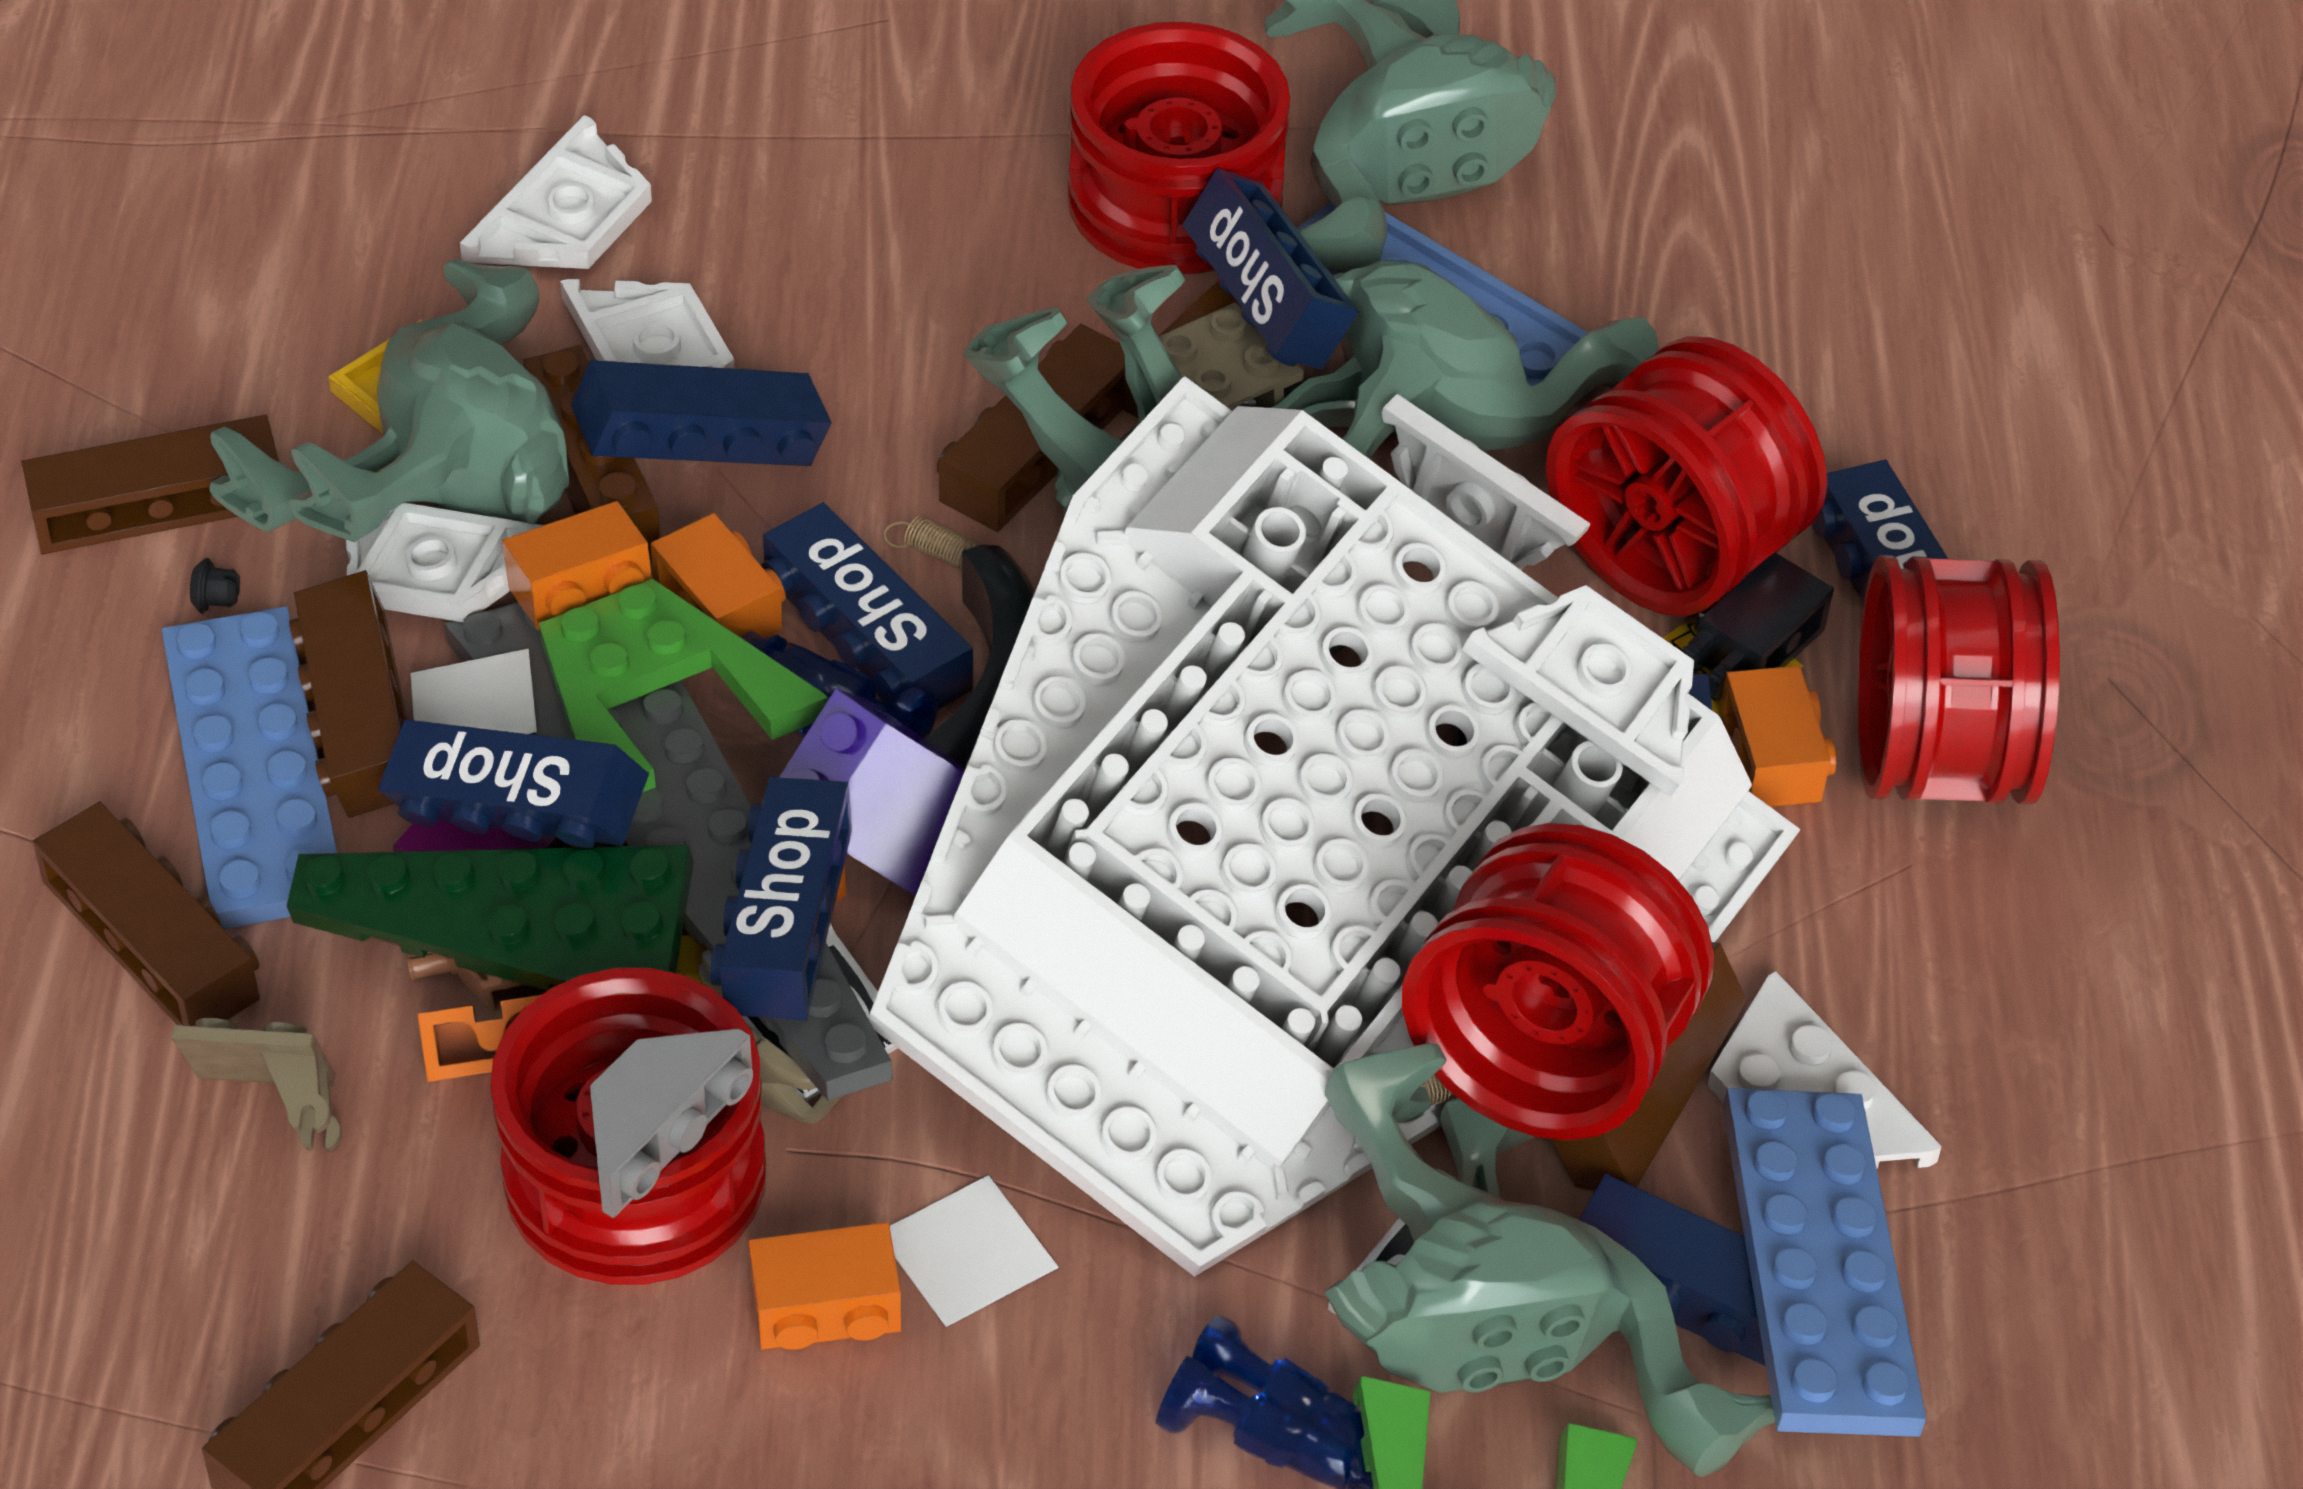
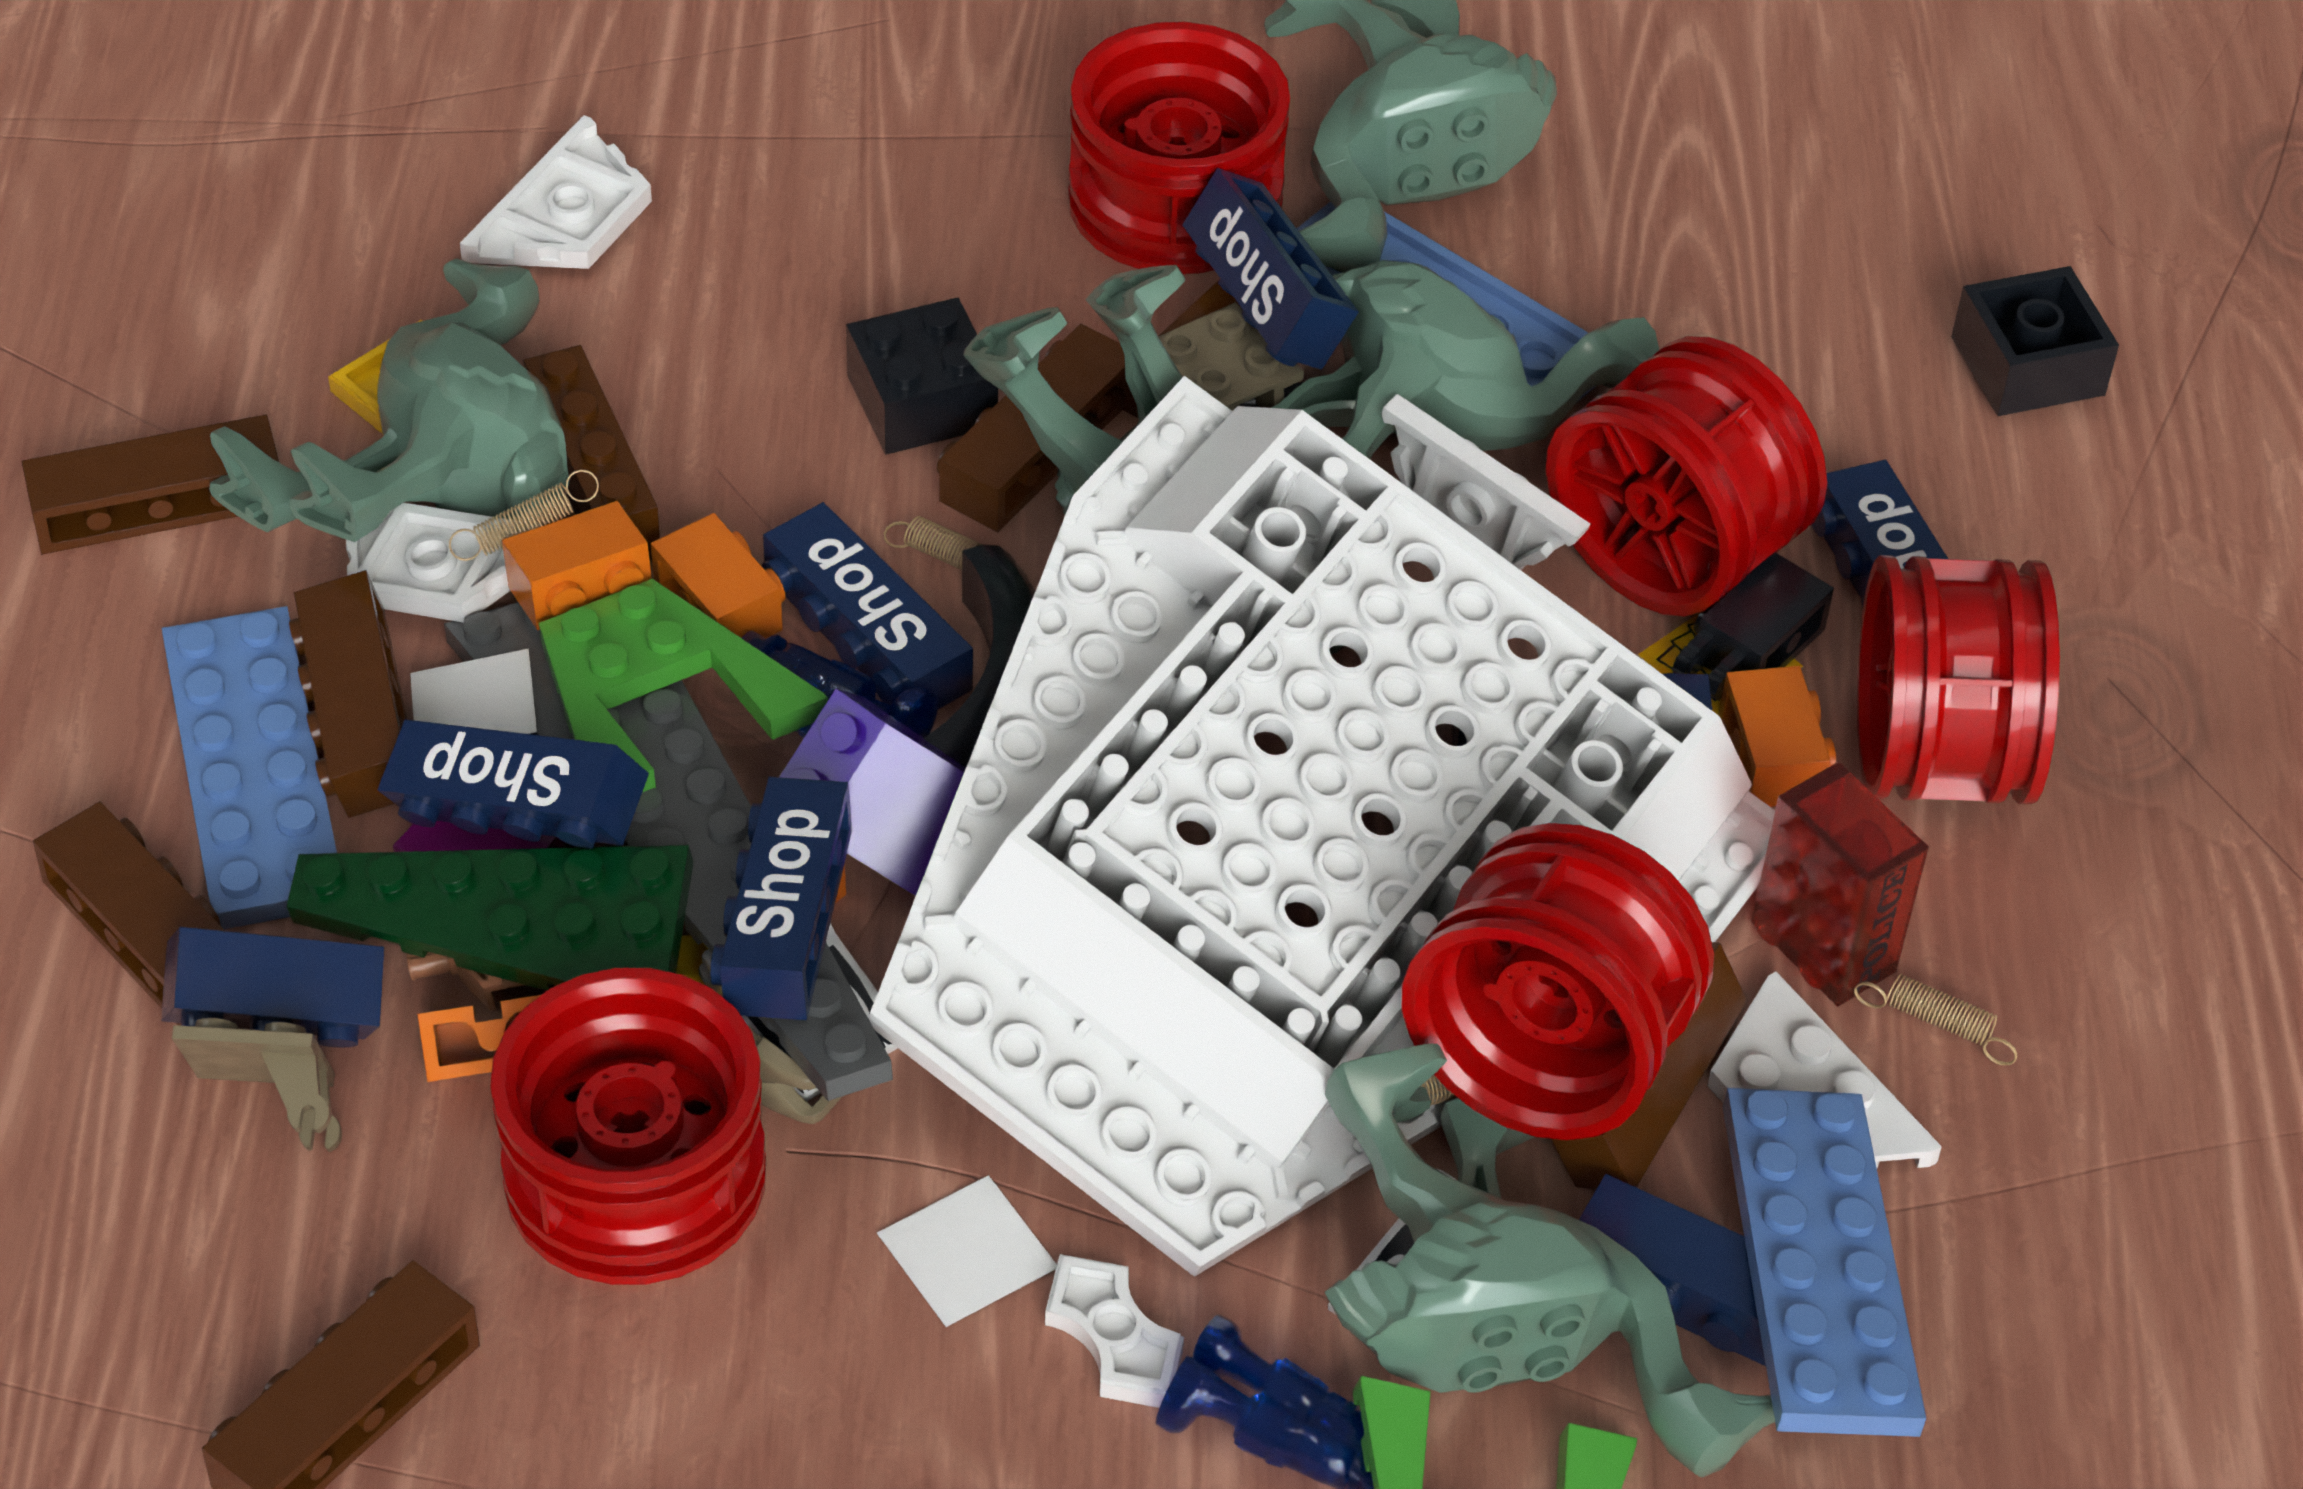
black piece [190,558,240,614] -> none
white wing [560,279,734,369] -> none
dark blue brick [571,360,832,466] -> none
light grey slope [590,1029,753,1219] -> none
orange brick [748,1222,901,1350] -> none
white wing [1462,585,1694,797] -> none
none -> dark blue brick [161,927,384,1048]
none -> tan piece [449,469,599,561]
none -> black brick [846,297,998,455]
none -> white tile [1045,1254,1184,1410]
none -> clear red brick [1751,762,1929,1007]
none -> tan piece [1854,973,2017,1065]
none -> black brick [1951,266,2119,416]

